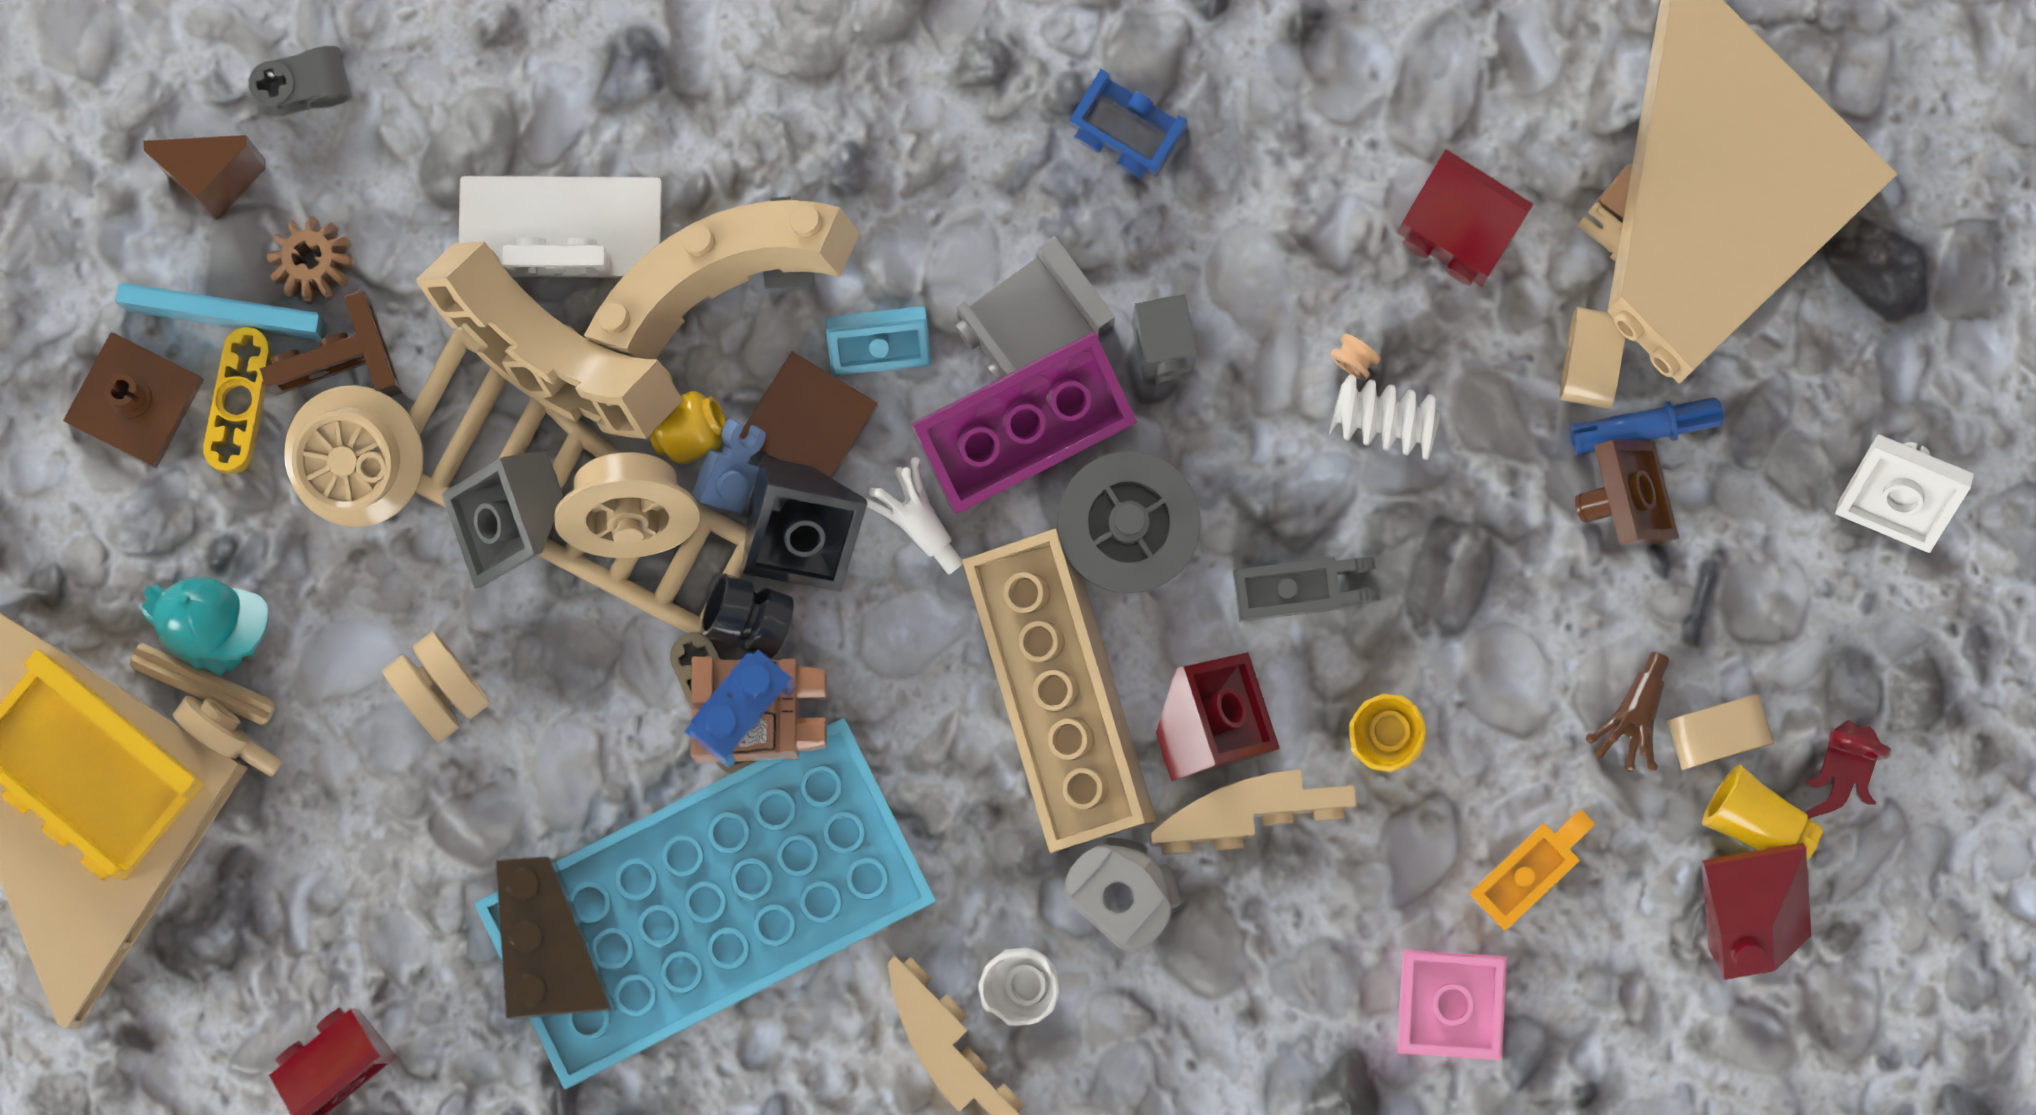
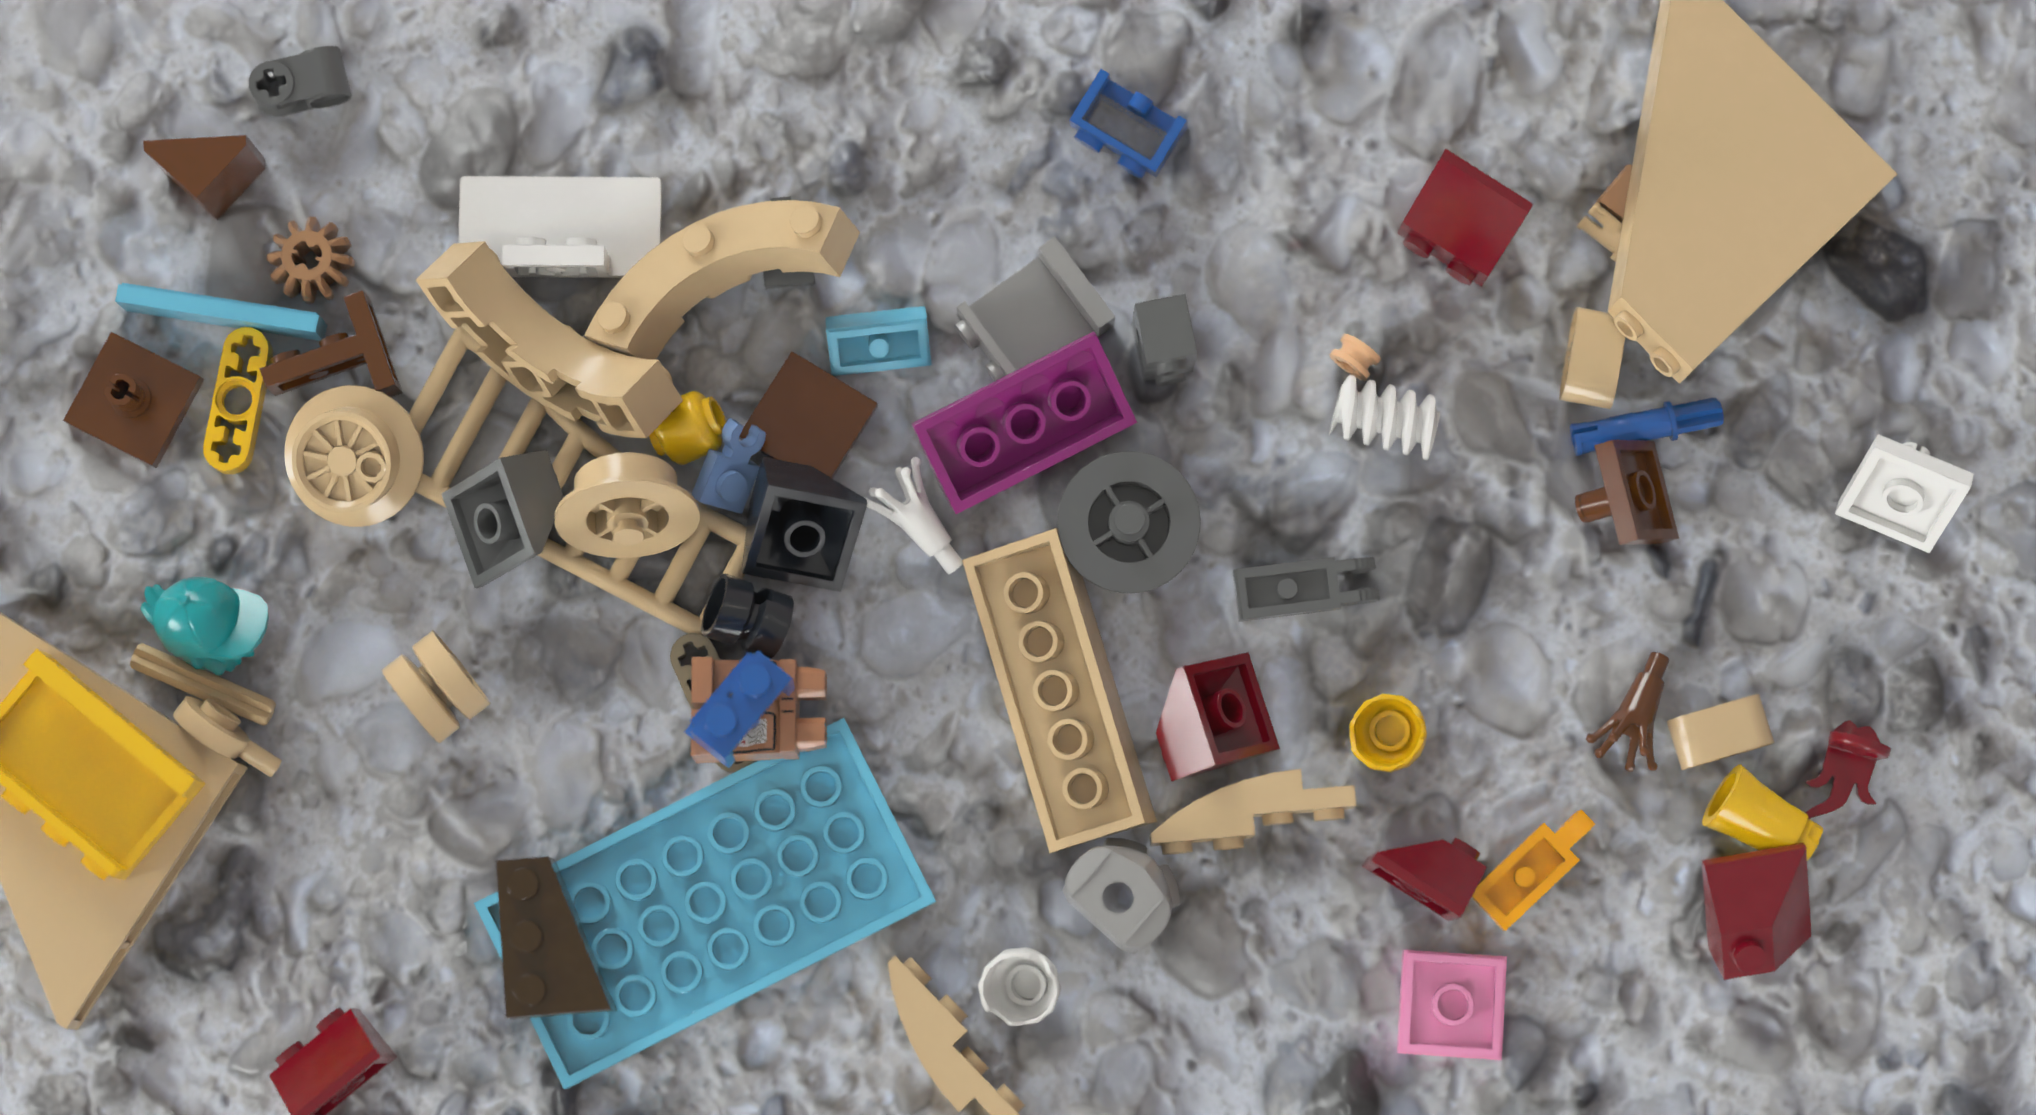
none -> dark red slope [1362,838,1487,922]

